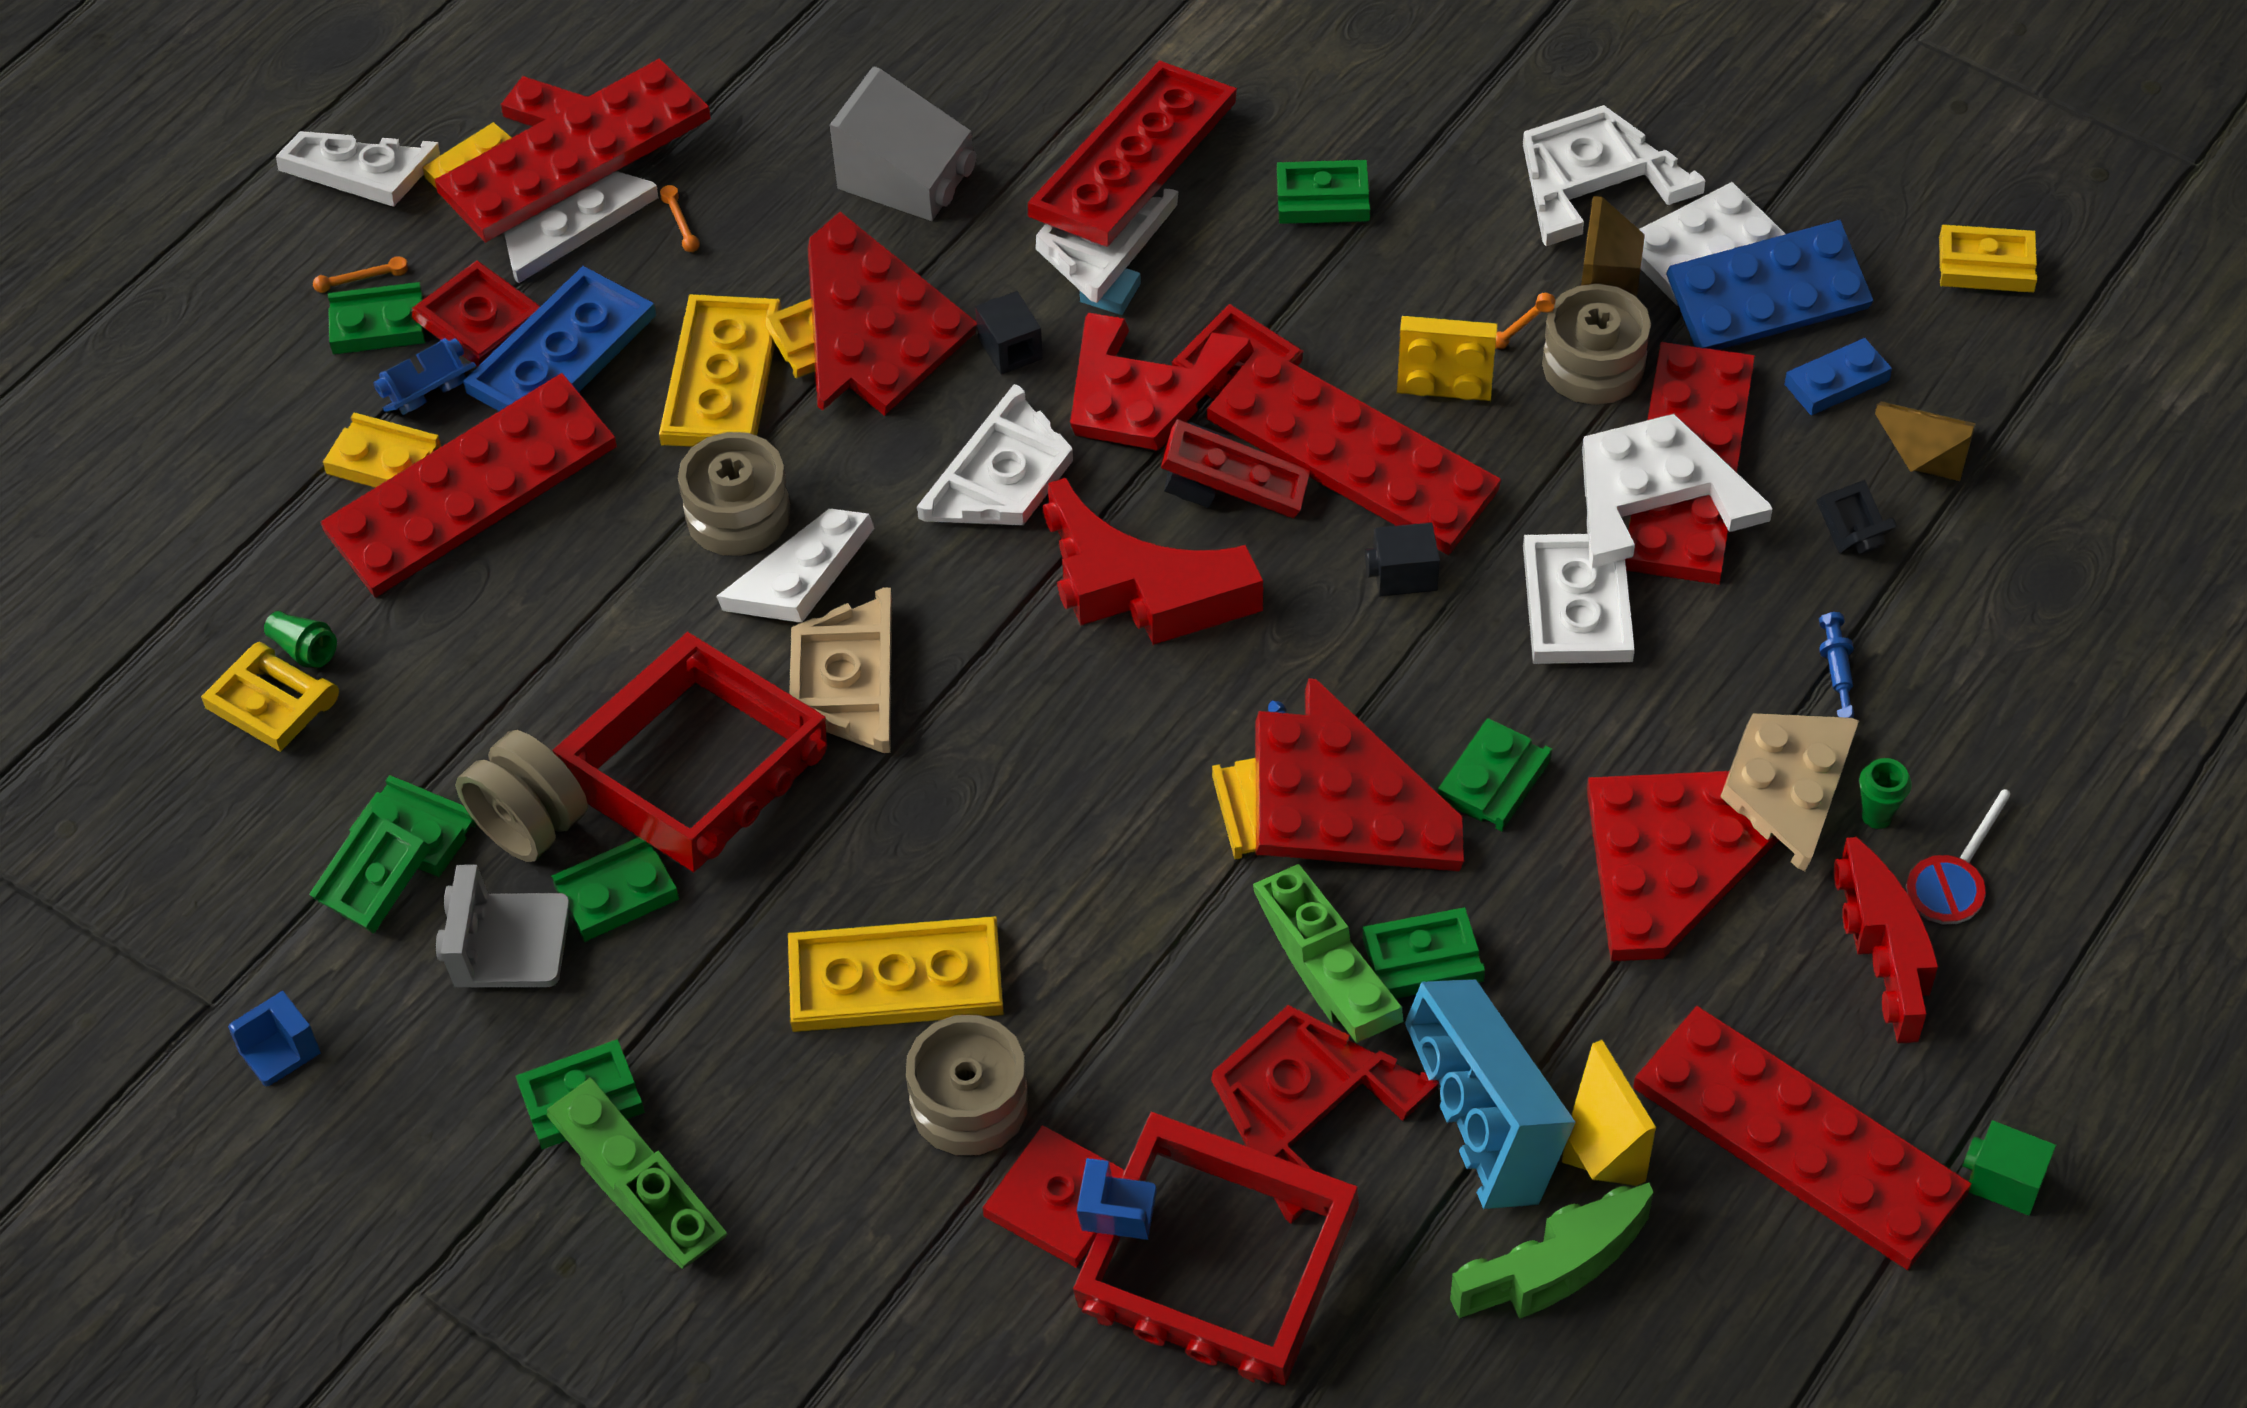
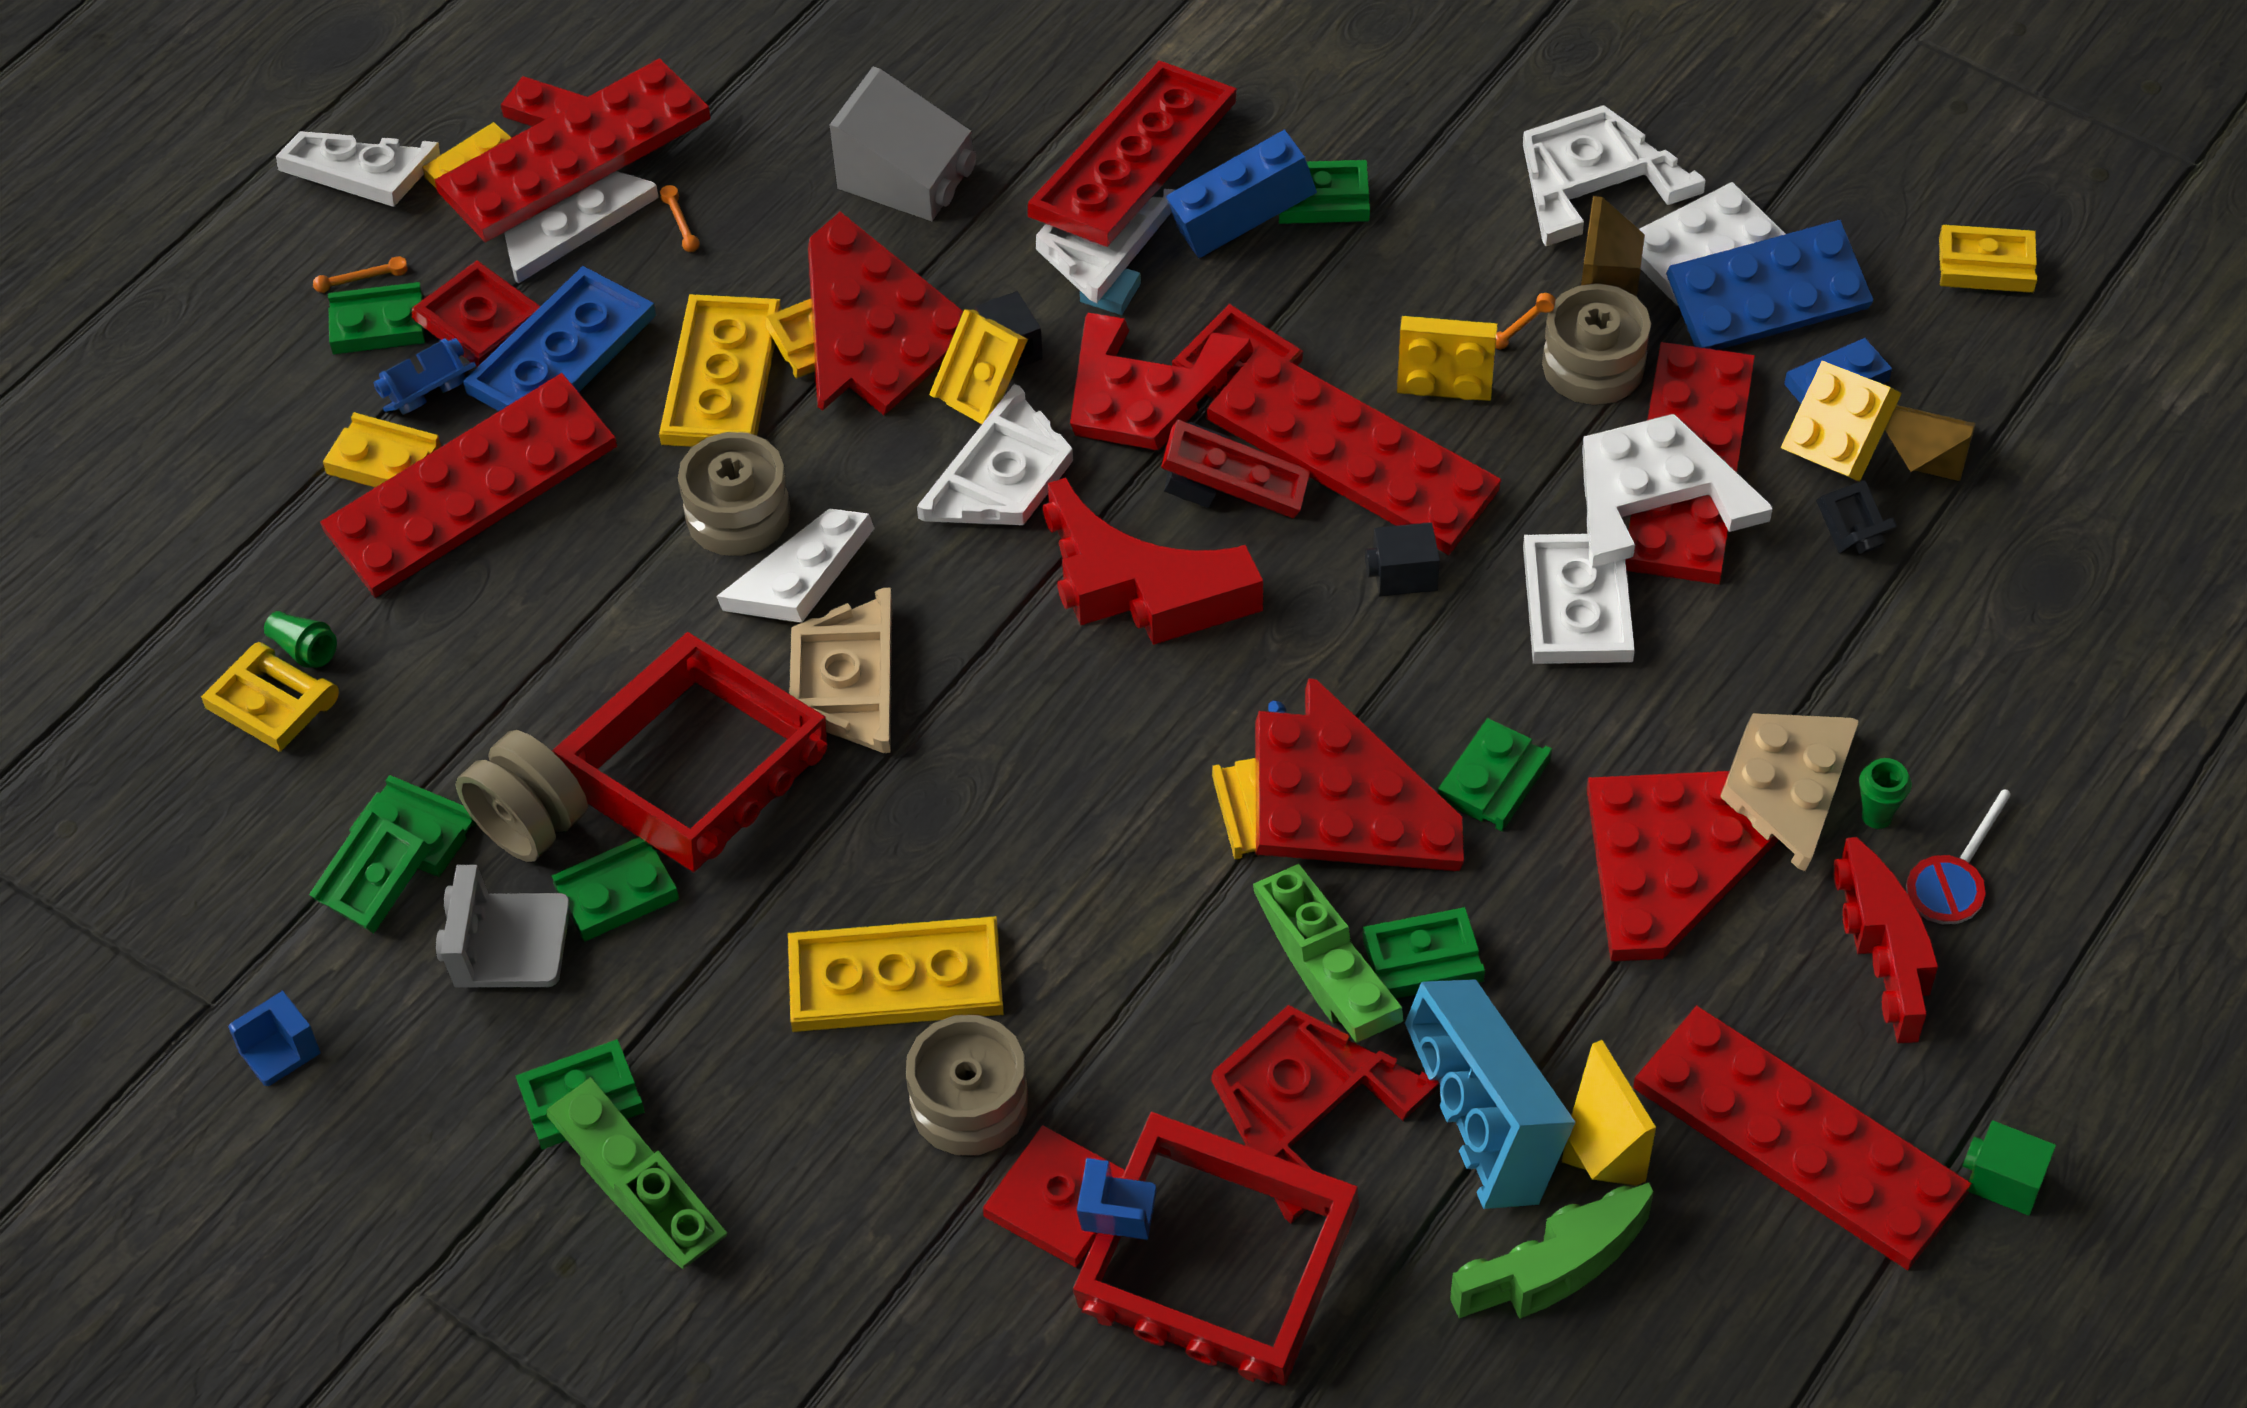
blue piece [1819,612,1854,718] -> none
none -> yellow plate [929,309,1028,424]
none -> blue brick [1166,129,1317,259]
none -> yellow plate [1781,361,1902,482]

